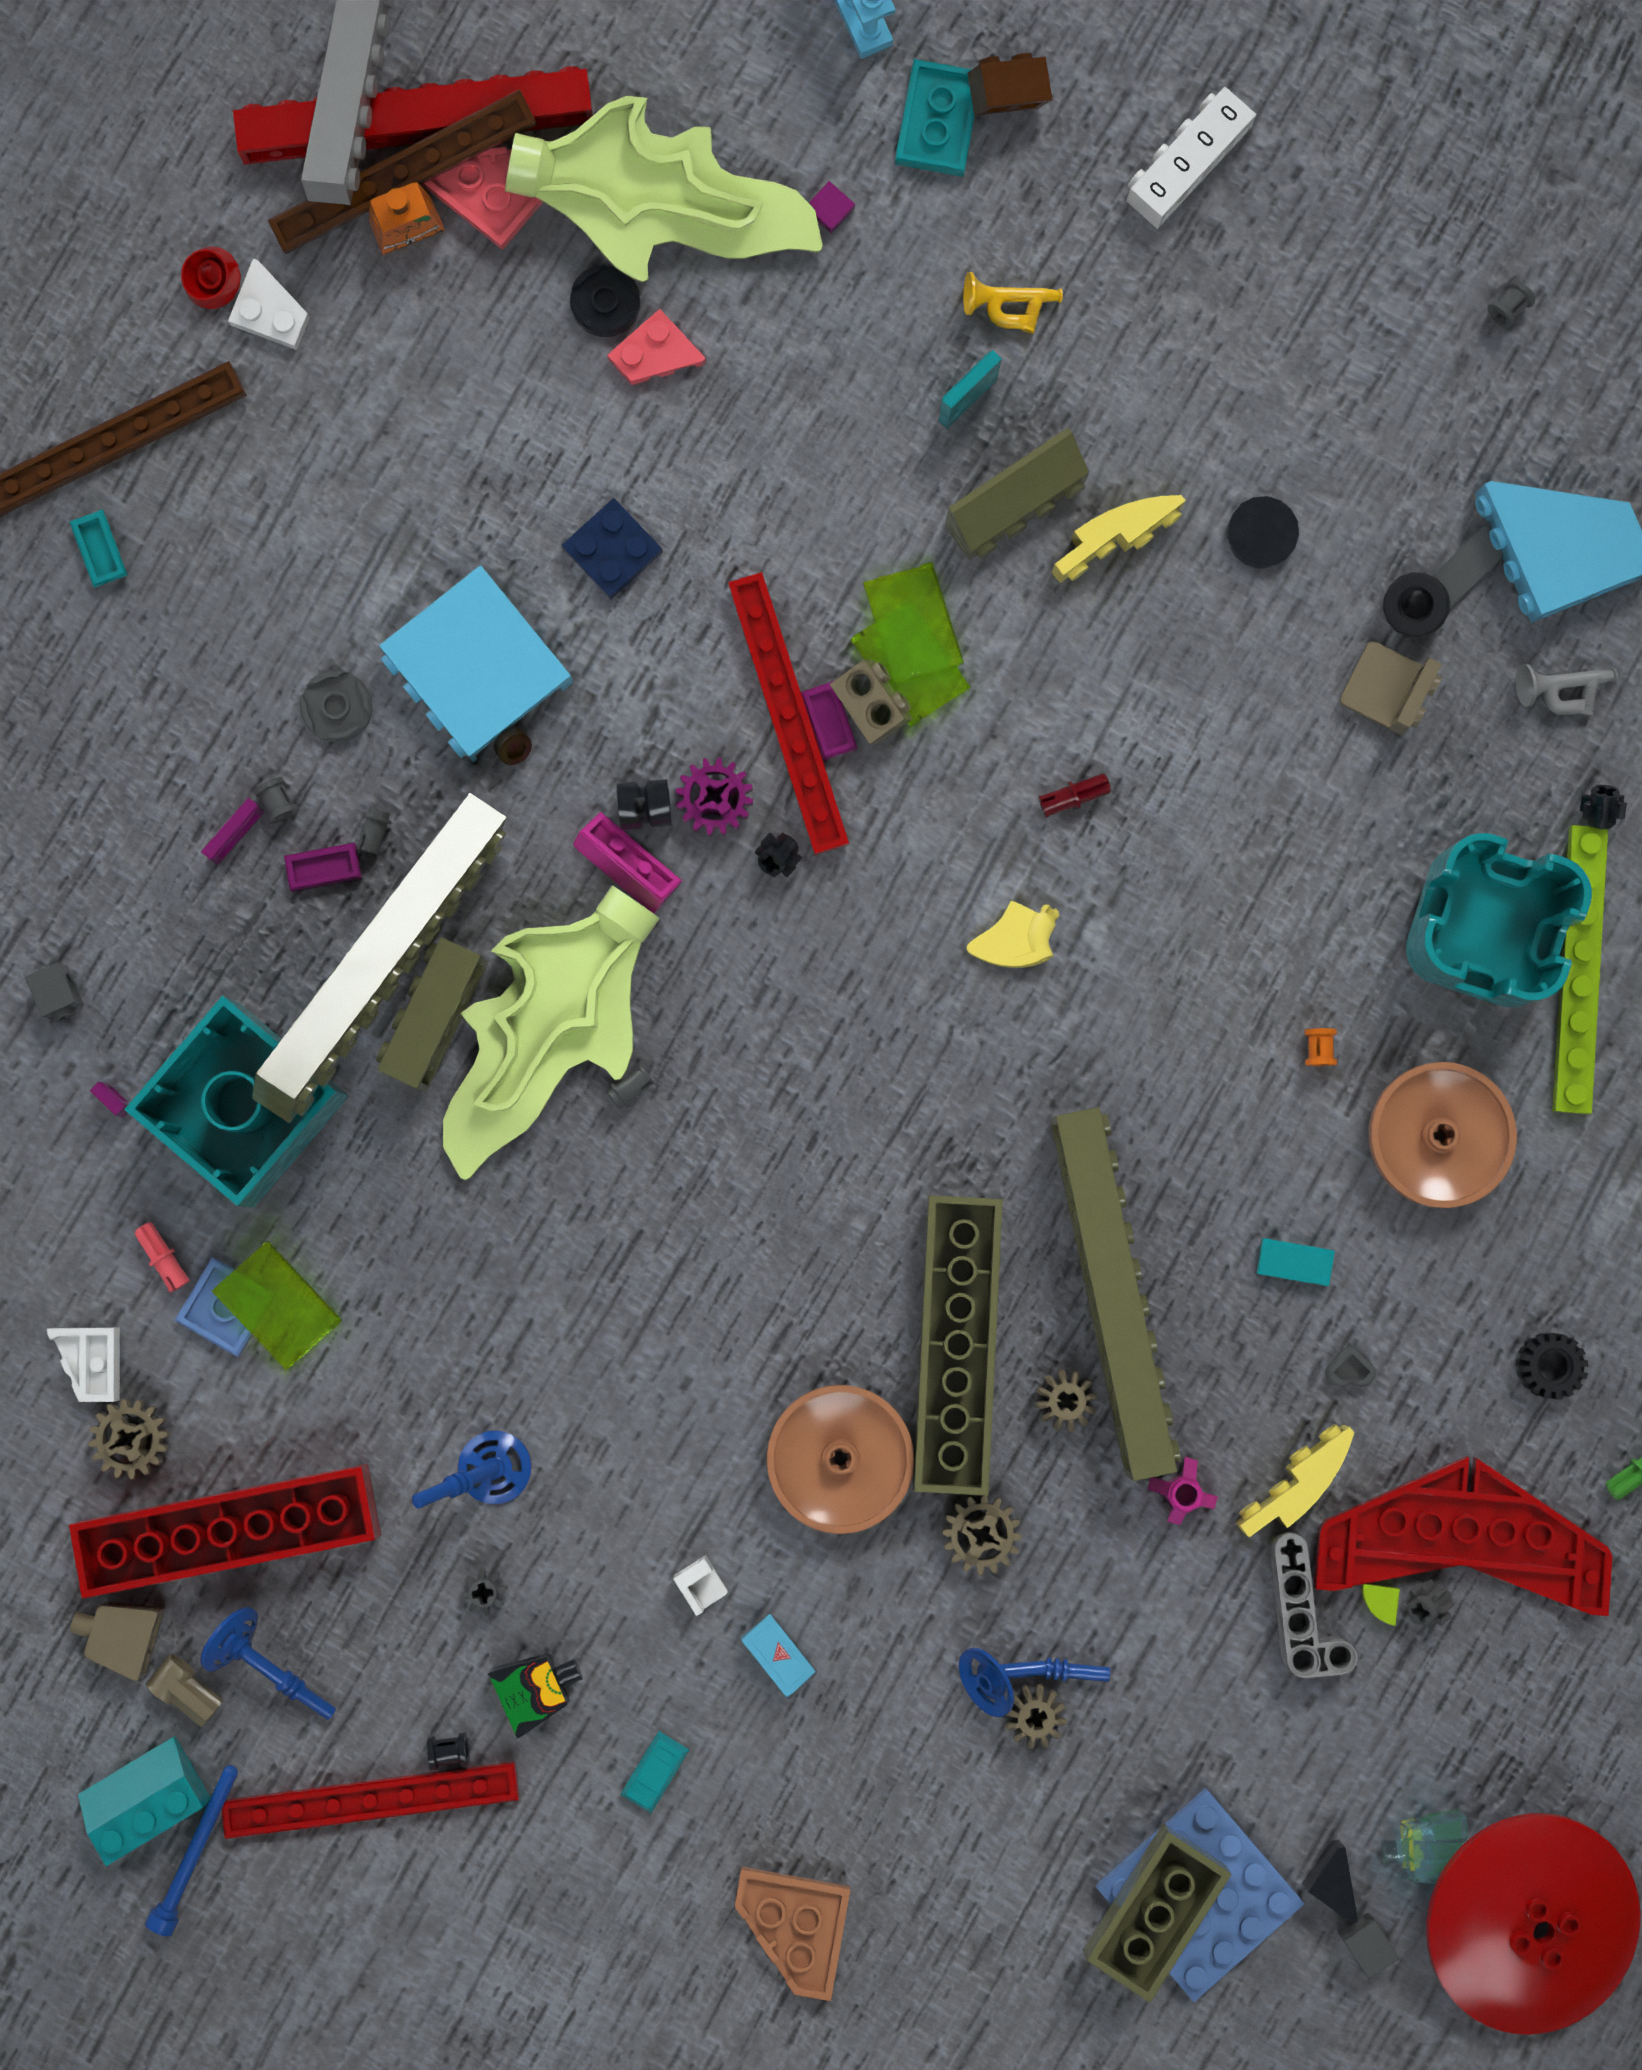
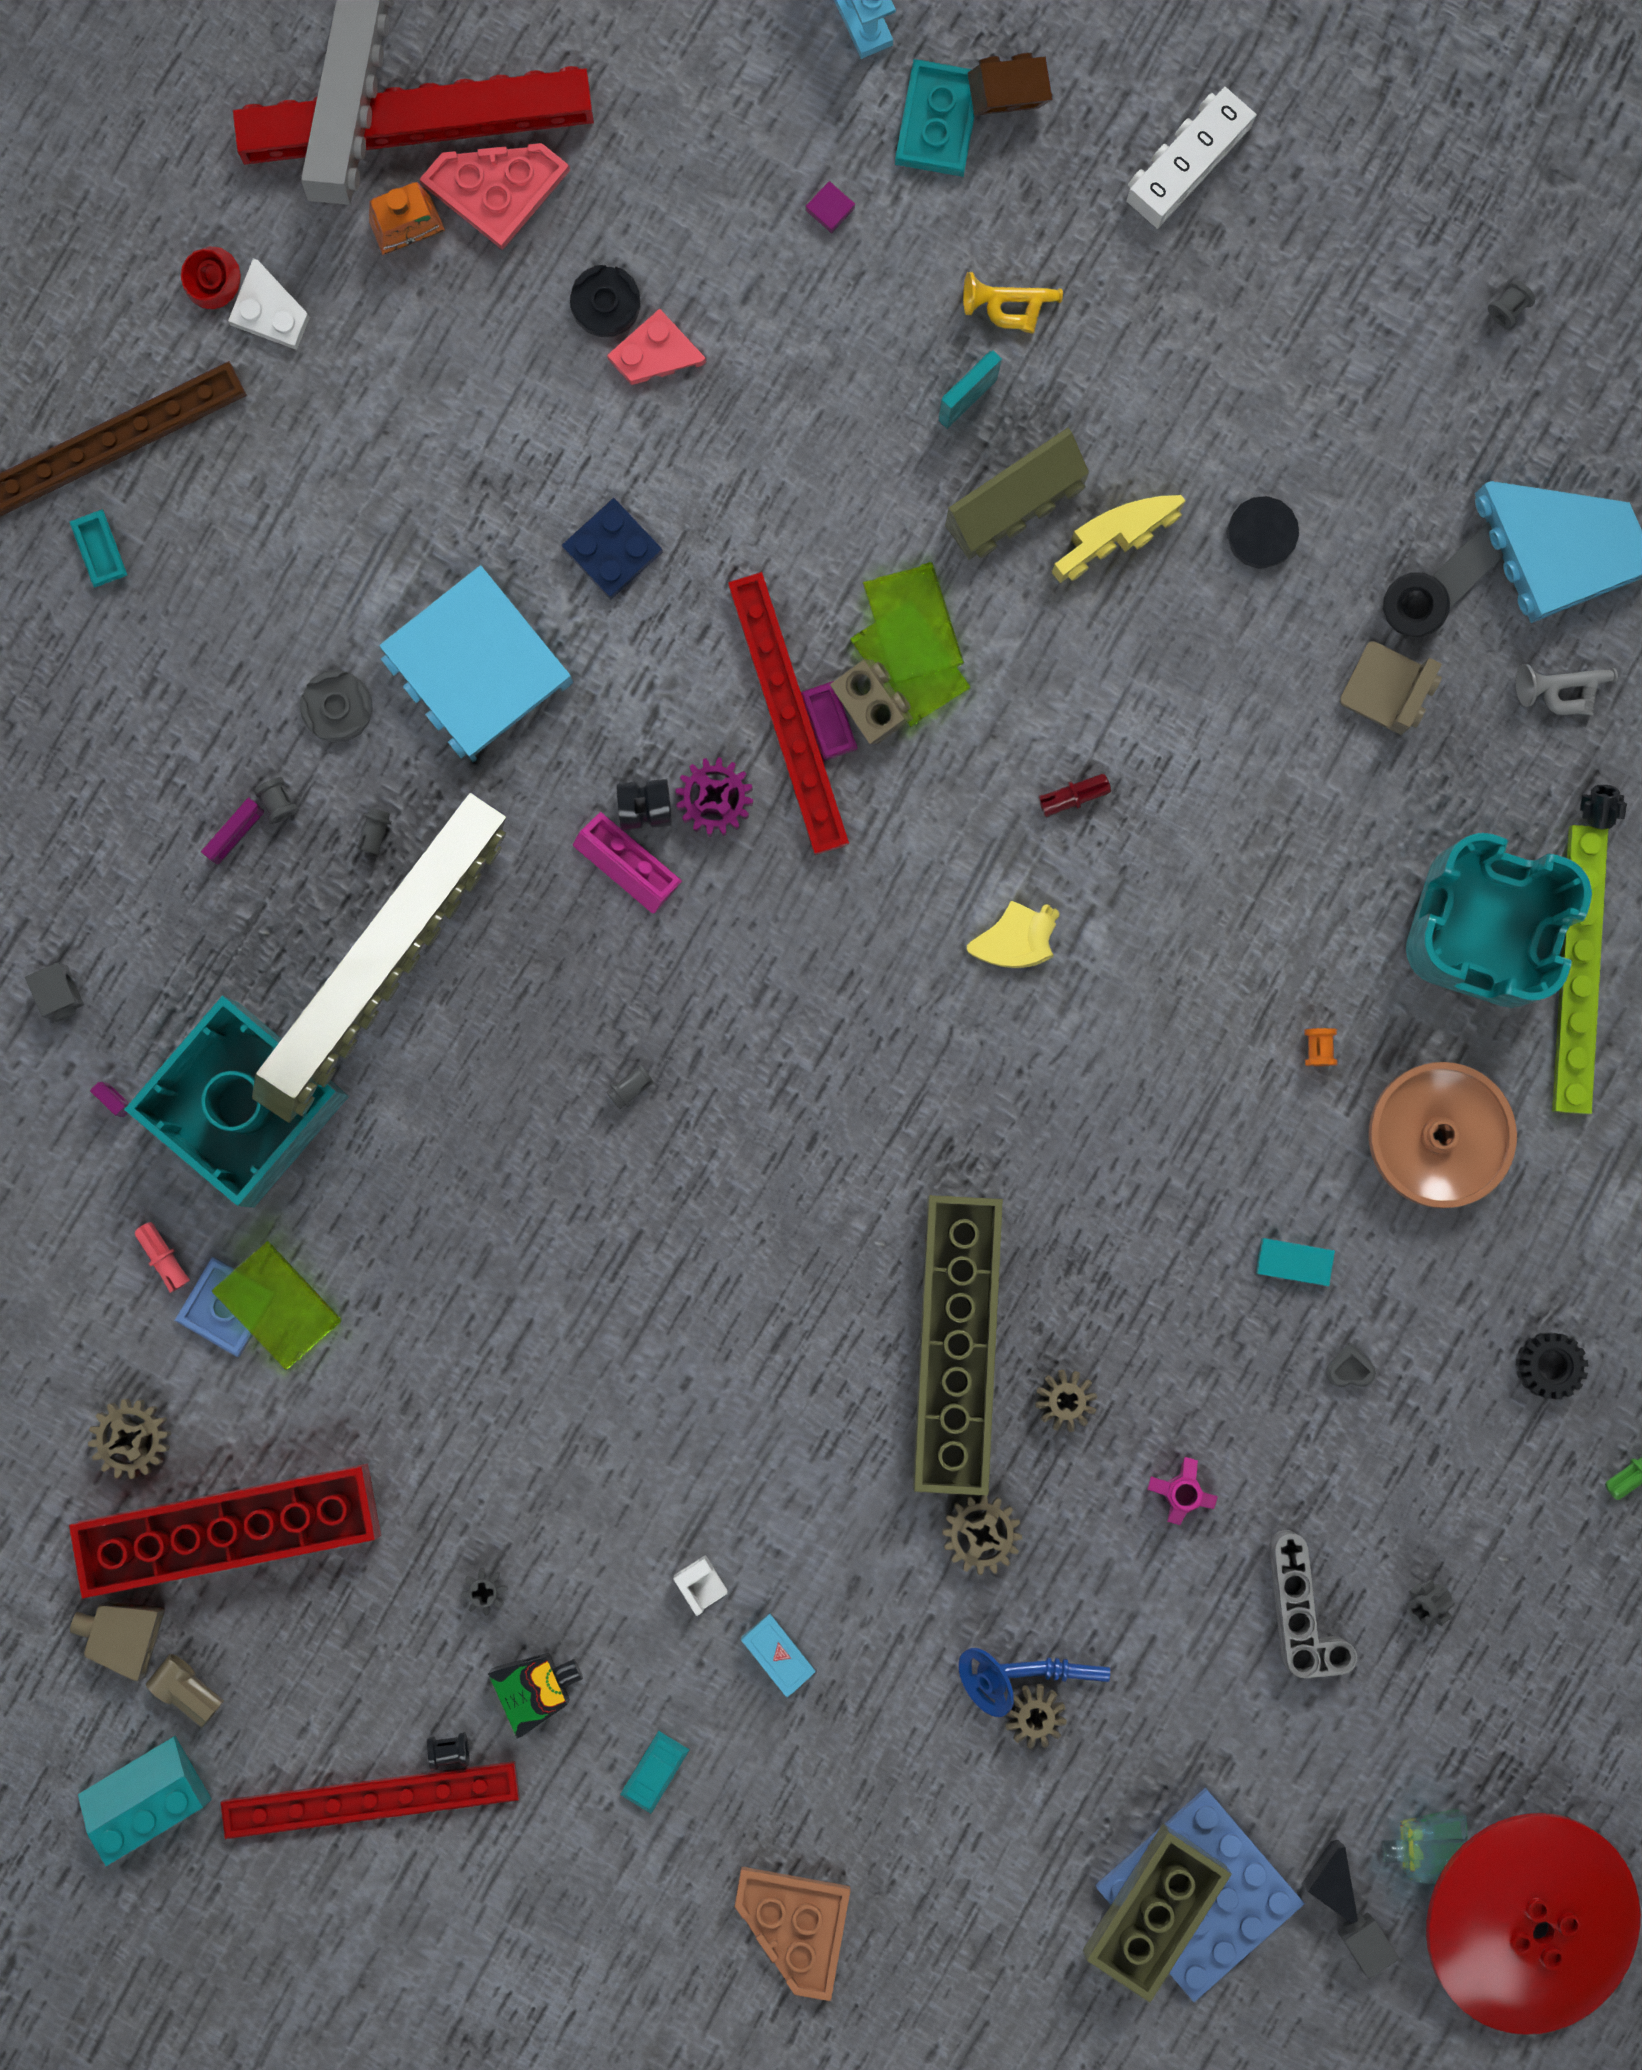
white wing [47,1327,120,1402] -> none
blue piece [145,1765,238,1936] -> none
blue dish [200,1607,336,1720] -> none
reddish brown tile [268,89,537,254] -> none
magenta tile [284,843,363,892] -> none
olive brick [376,937,488,1093] -> none
blue dish [412,1430,531,1509] -> none
yellowish green piece [443,885,660,1180] -> none
dark brown tile [494,728,532,765] -> none
yellowish green piece [505,96,823,282] -> none
black gear [755,832,802,877] -> none
nougat dish [767,1385,914,1534] -> none
olive brick [1050,1107,1181,1481] -> none
light yellow slope [1235,1424,1354,1537] -> none
red wing [1313,1456,1612,1616] -> none
lime tile [1361,1583,1400,1626] -> none

